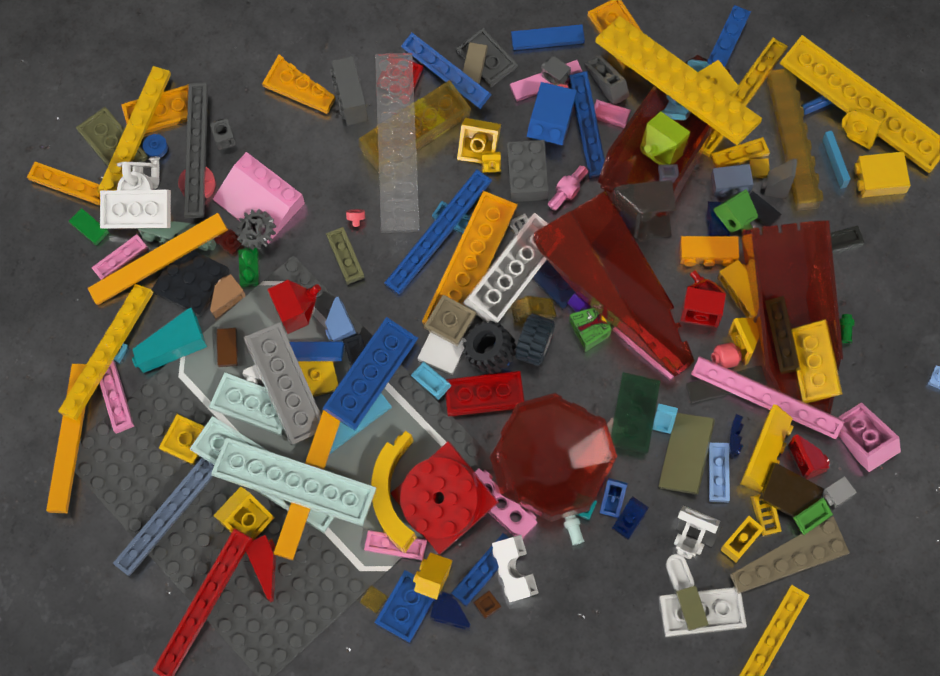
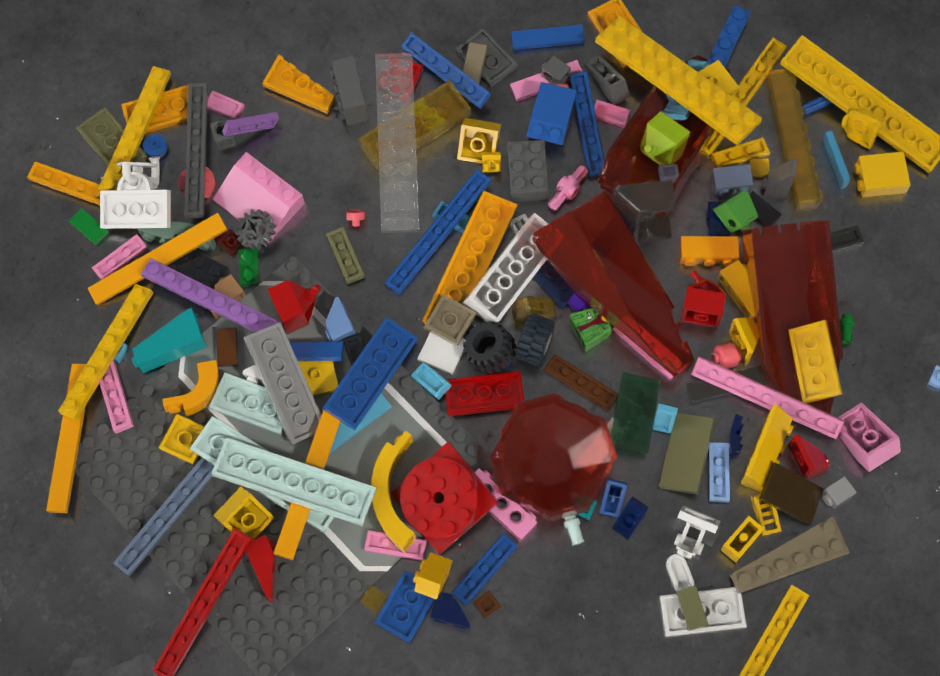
white arch [492,535,539,602] -> none
dark brown plate [765,296,801,374] -> none
bright green tile [794,498,833,535] -> none
none -> medium lavender plate [141,258,284,332]
none -> light orange arch [162,360,220,416]
none -> bright pink tile [207,90,245,120]
none -> medium lavender tile [222,112,279,136]
none -> reddish brown tile [544,354,619,412]

